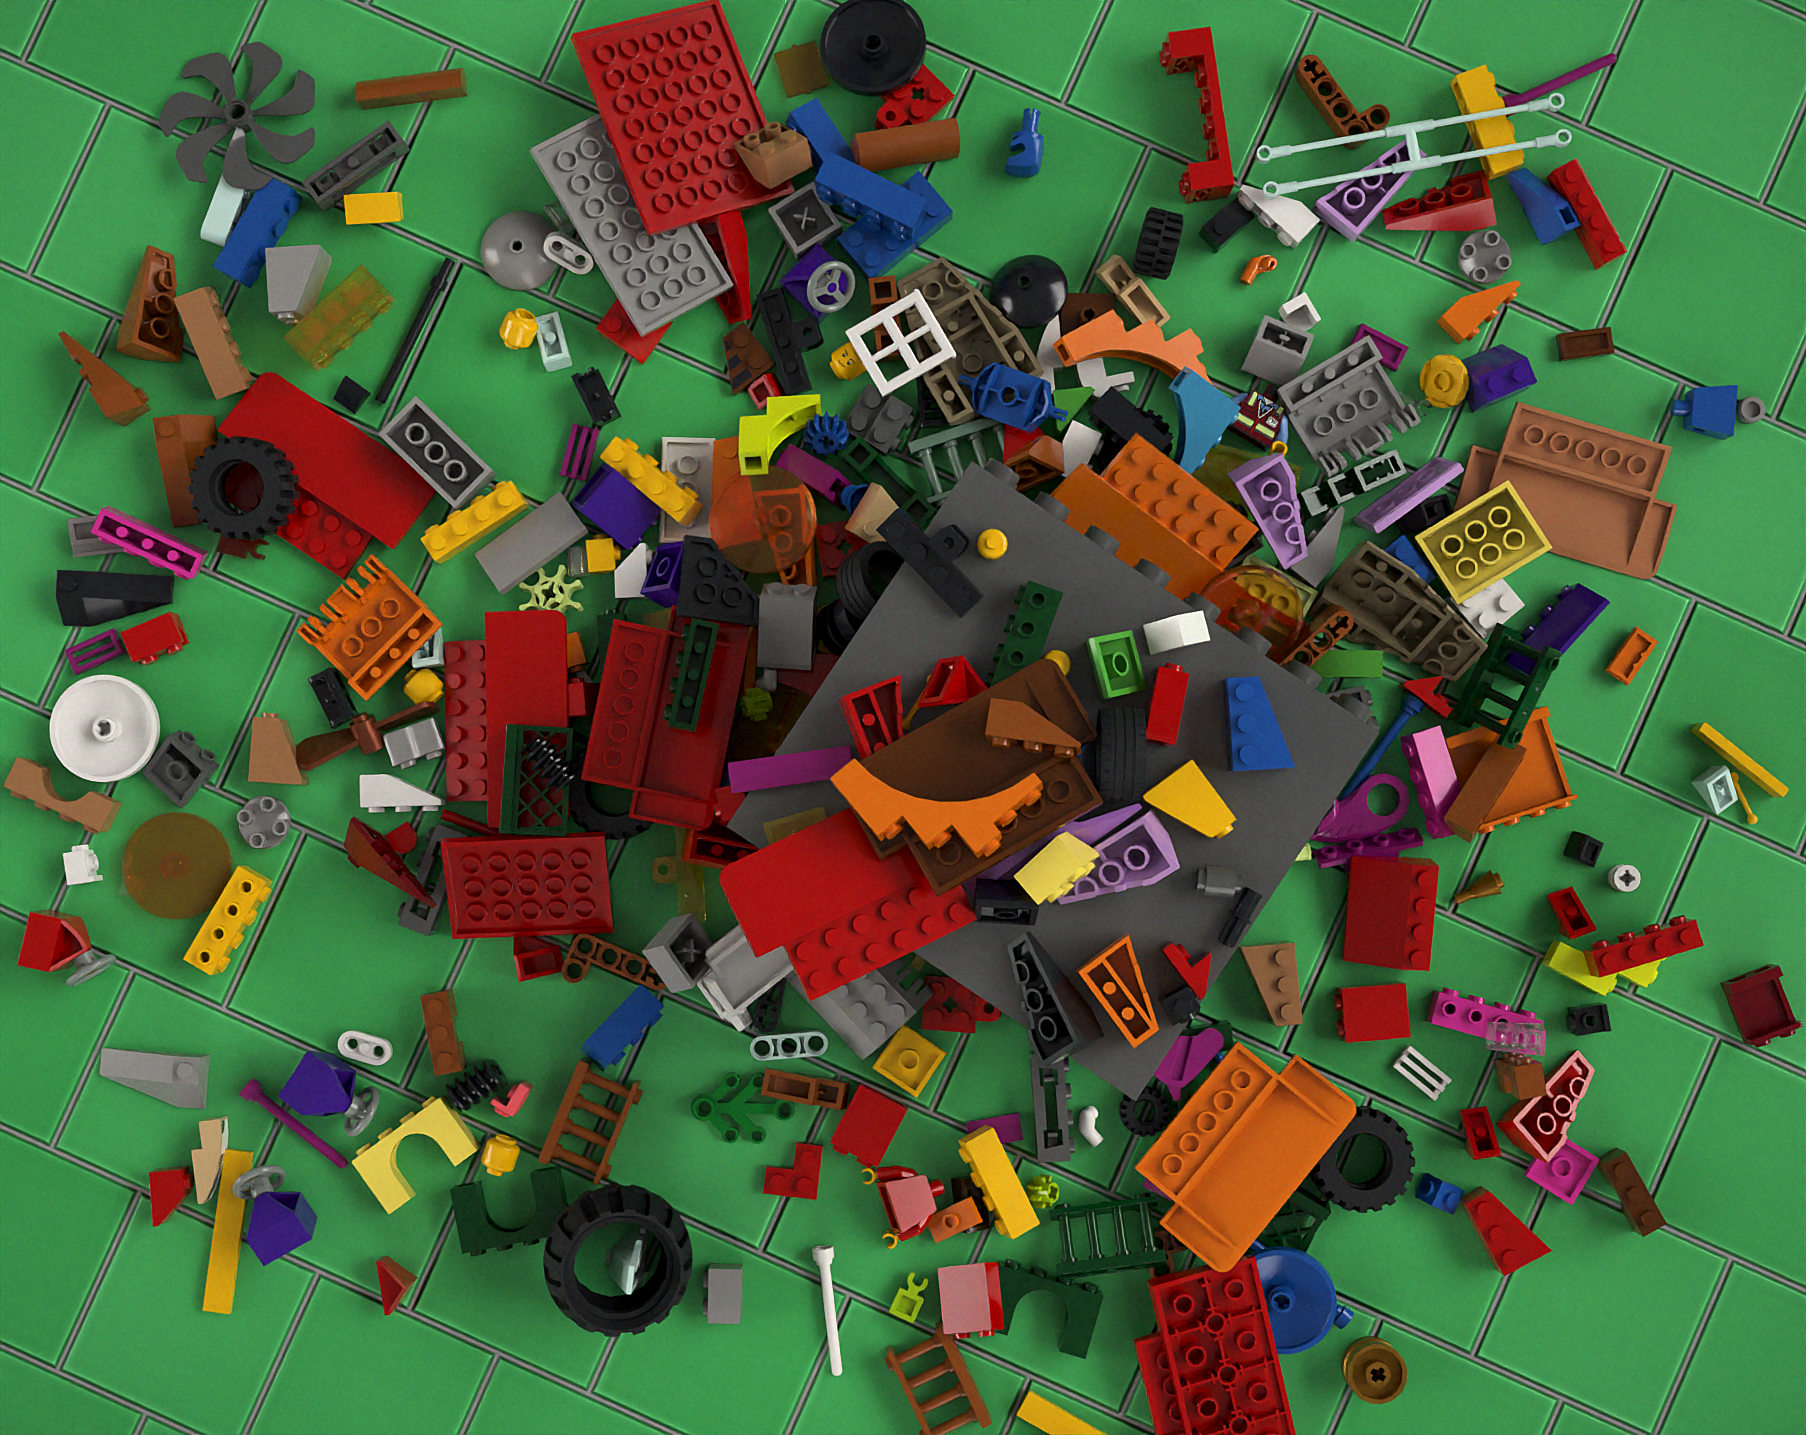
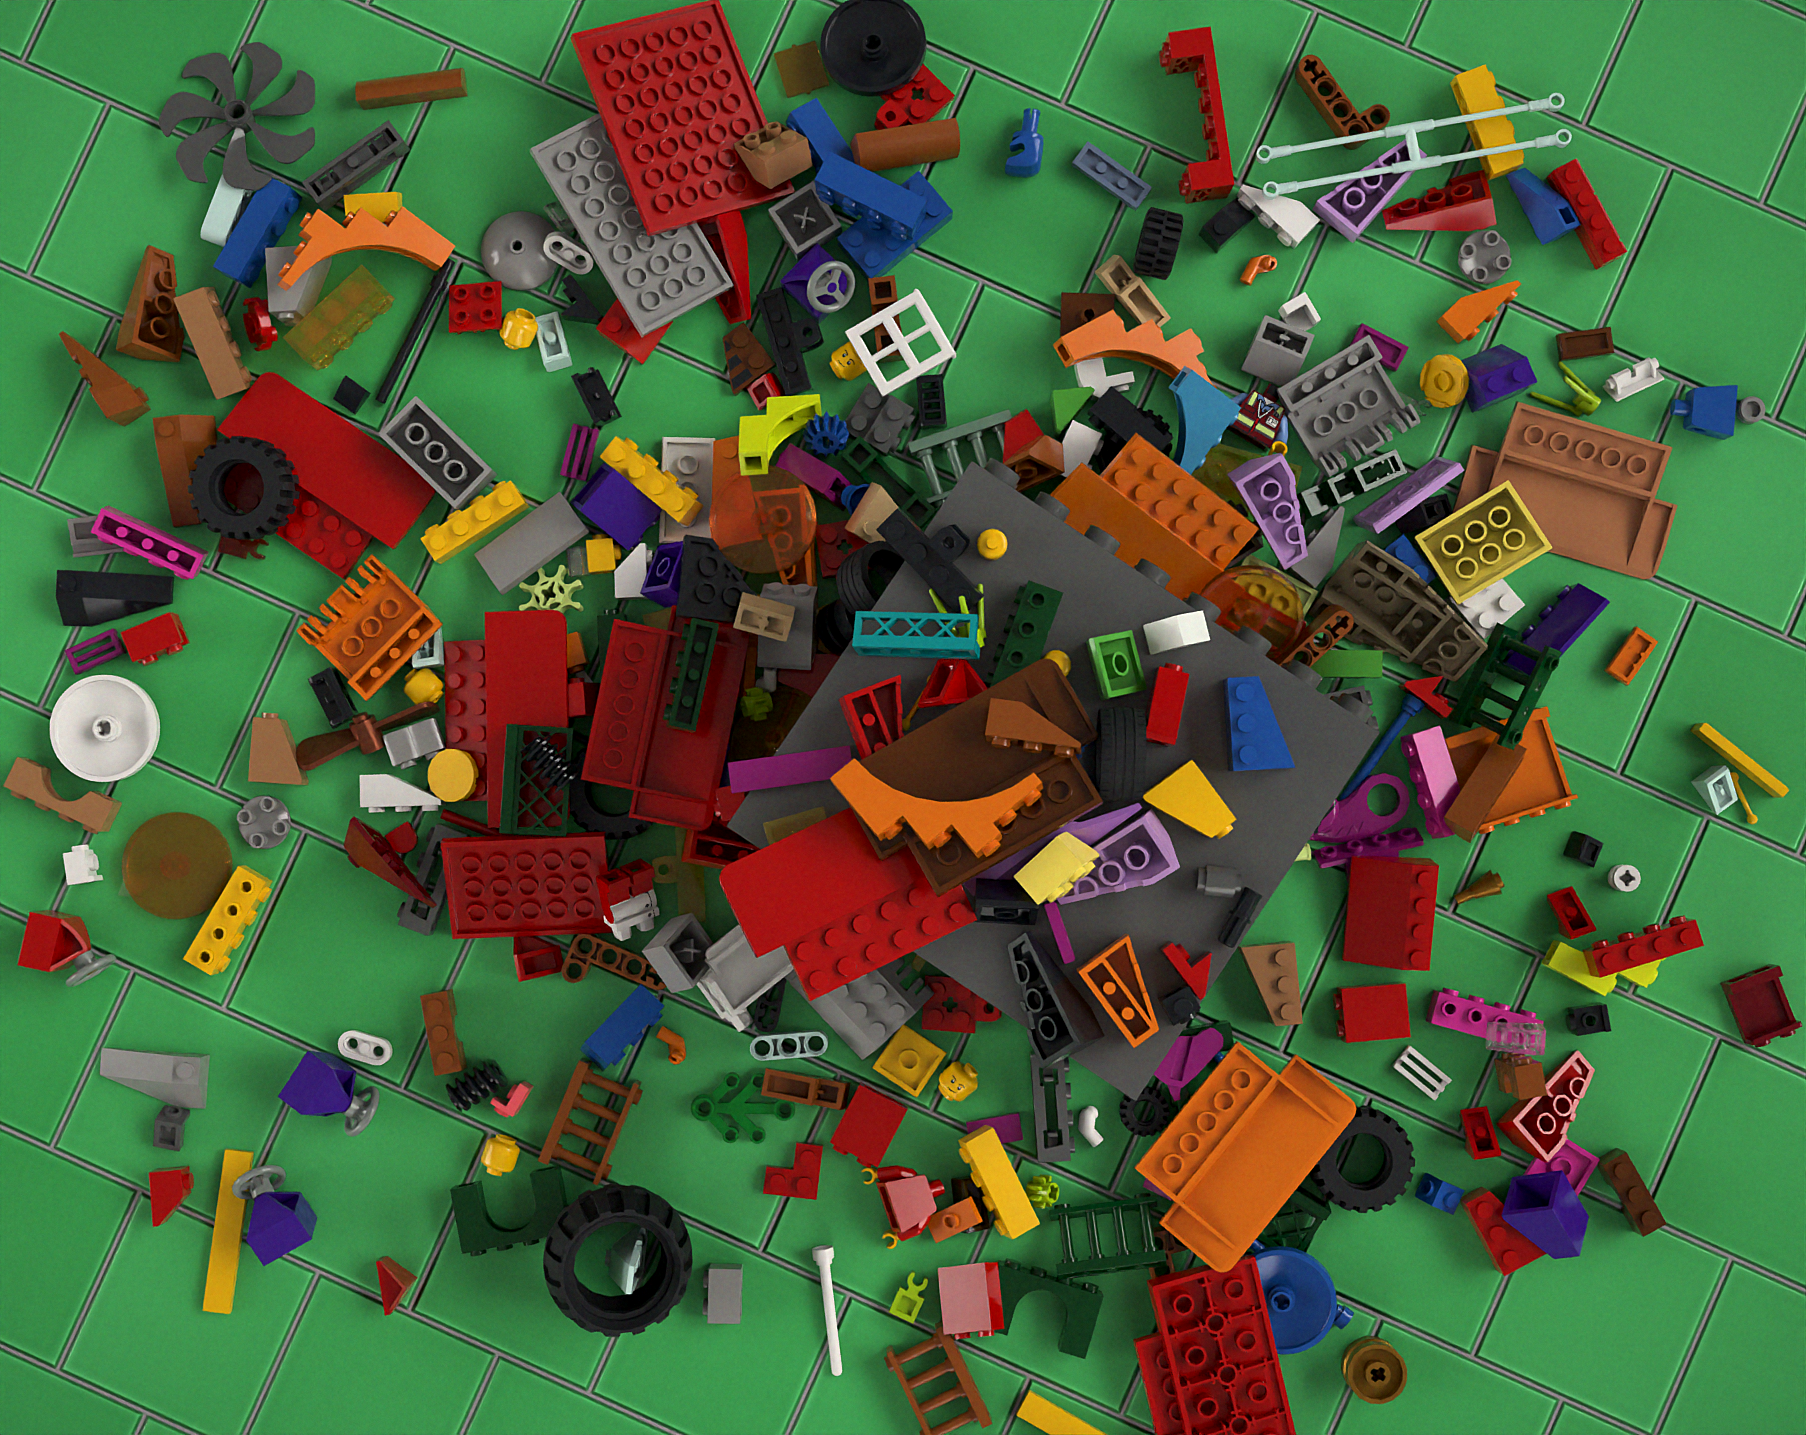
dark grey plate [142,730,220,808] -> none
tan slope [191,1116,229,1204] -> none
magenta piece [239,1078,348,1169] -> none
light yellow arch [352,1095,481,1214] -> none
dark tan wedge [897,256,1044,425] -> none
blue plate [958,362,1068,434] -> none
black dish [989,255,1068,329] -> none
white slope [1036,315,1064,394] -> none
magenta piece [1502,53,1617,117] -> none
none -> dark grey bracket [153,1105,190,1151]
none -> red plate [243,297,278,352]
none -> orange arch [277,206,455,291]
none -> yellow tile [428,749,478,802]
none -> red hinge [449,281,504,334]
none -> black slope [561,274,603,324]
none -> hips [595,859,660,941]
none -> orange arm [656,1026,686,1065]
none -> tan hinge [733,592,795,642]
none -> teal fence [852,611,980,659]
none -> lime plant [929,584,987,647]
none -> yellow head [938,1061,978,1102]
none -> magenta tile [1042,901,1076,964]
none -> sand blue plate [1072,141,1152,211]
none -> dark purple slope [1502,1170,1589,1259]
none -> lime plant [1529,361,1601,417]
none -> white hinge [1603,357,1664,402]

